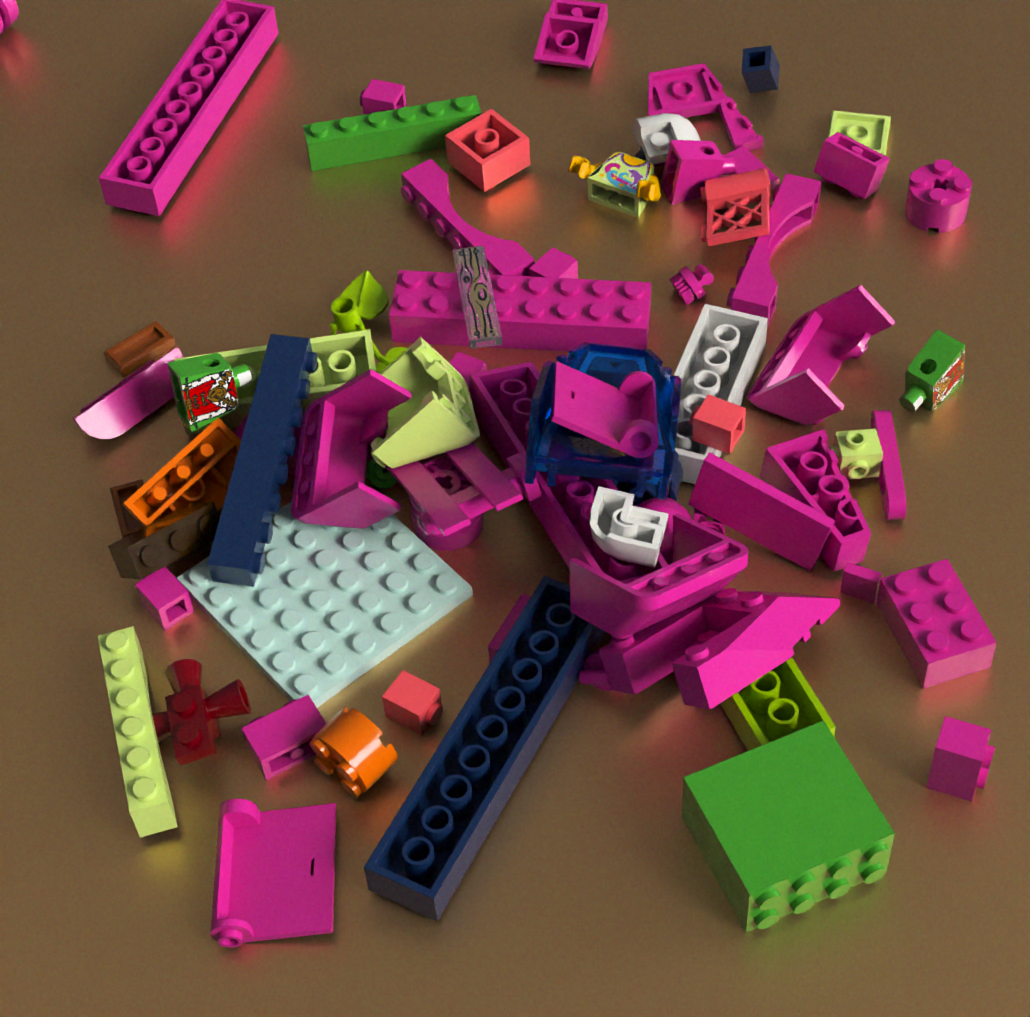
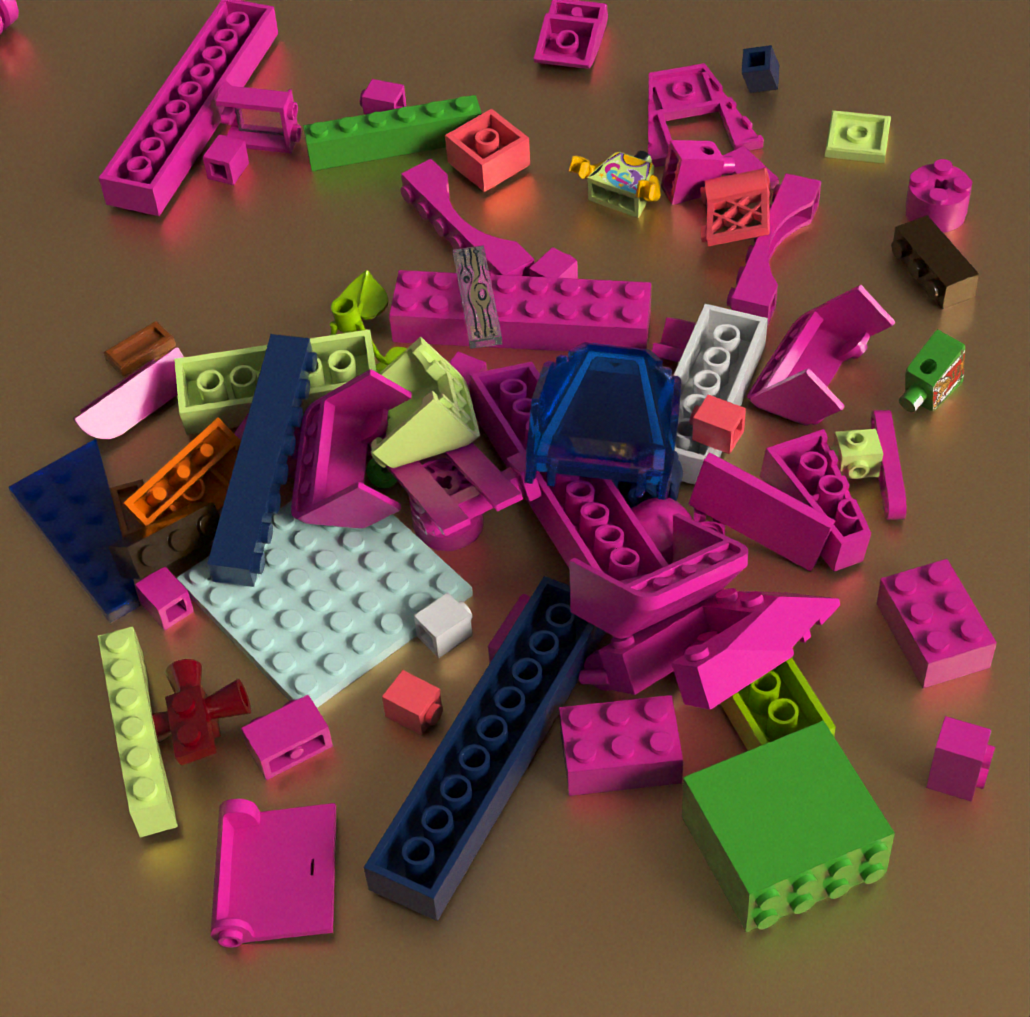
torso [167,353,252,432] -> none
orange brick [309,706,398,798] -> none
dark pink door [551,361,659,458] -> none
white brick [590,486,669,568] -> none
white brick [633,113,701,164] -> none
dark pink piece [669,264,714,305] -> none
dark pink brick [813,132,890,199] -> none
dark pink tile [840,562,882,604] -> none
none -> clear blue wing [8,439,141,624]
none -> dark pink brick [203,134,249,185]
none -> dark pink window [216,80,302,154]
none -> white brick [414,592,473,658]
none -> dark pink brick [559,695,683,796]
none -> dark pink slope [651,317,696,362]
none -> dark brown brick [891,215,979,309]

